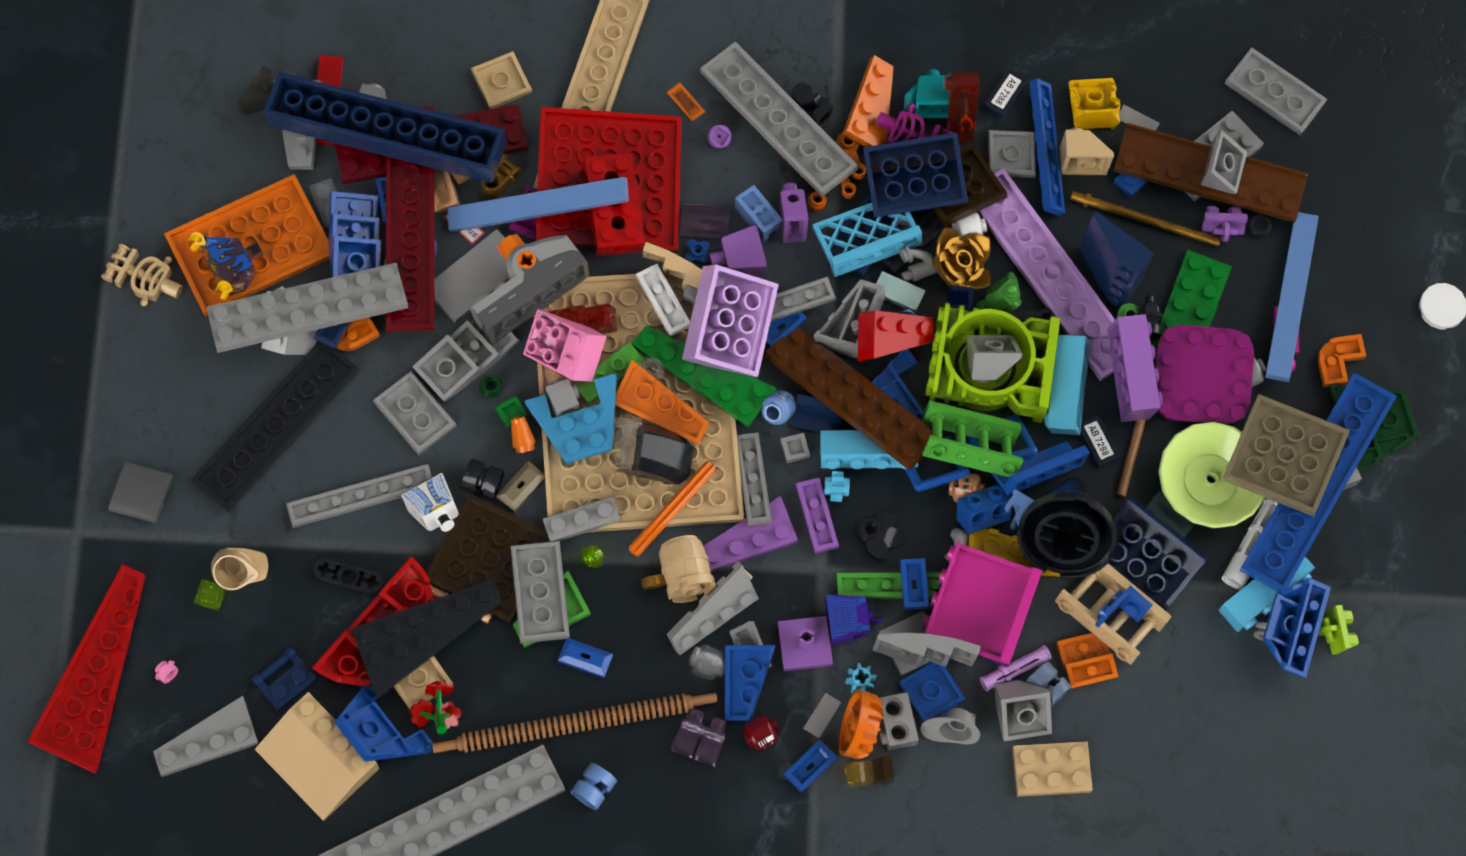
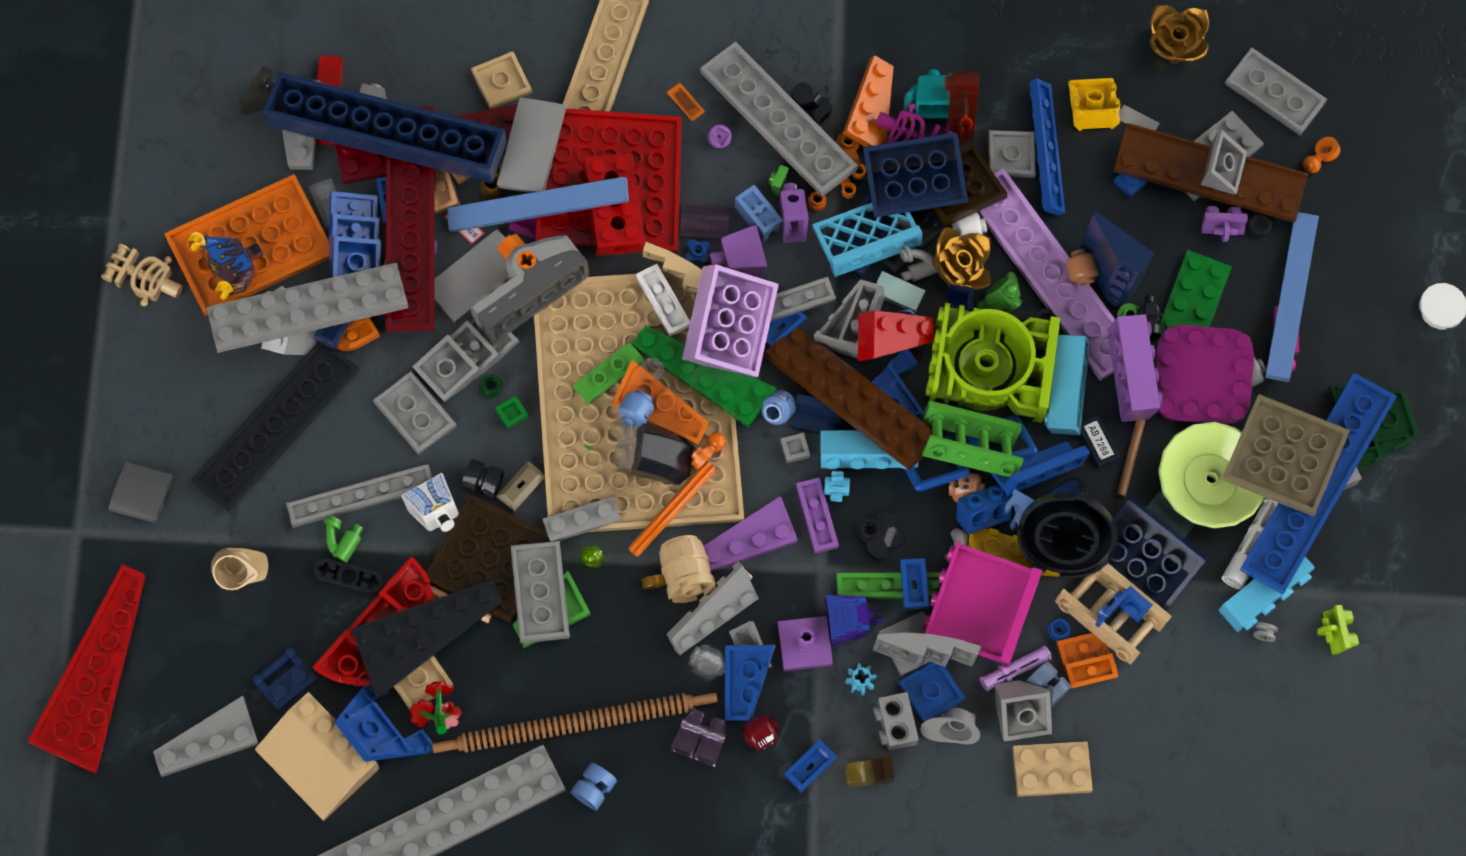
bright pink plate [155,660,178,684] -> none
clear neon green plate [194,579,226,611] -> none
orange cone [511,416,536,453] -> none
bright pink slope [523,309,607,382] -> none
dark azure wing [525,373,617,464] -> none
light grey brick [545,378,580,417] -> none
clear red slope [548,303,617,334] -> none
blue piece [558,638,613,679] -> none
light grey tile [683,285,697,304] -> none
light grey tile [737,432,772,527] -> none
light grey sticker [803,693,841,738] -> none
orange gear [838,689,883,759] -> none
light grey slope [966,335,1022,383] -> none
tile [984,68,1028,118] -> none
tan slope [1059,128,1114,175] -> none
pearl gold bar [1070,191,1221,247] -> none
blue wedge [1263,578,1331,679] -> none
orange plate [1318,334,1366,388] -> none
none -> bright green plant [323,515,363,564]
none -> light grey tile [497,97,566,193]
none -> medium blue head [618,390,654,428]
none -> orange plate [690,432,726,470]
none -> bright green plate [768,165,789,197]
none -> blue plate [1047,618,1071,642]
none -> nougat head [1065,249,1099,286]
none -> pearl gold brick [1150,5,1209,64]
none -> orange plate [1302,137,1340,174]

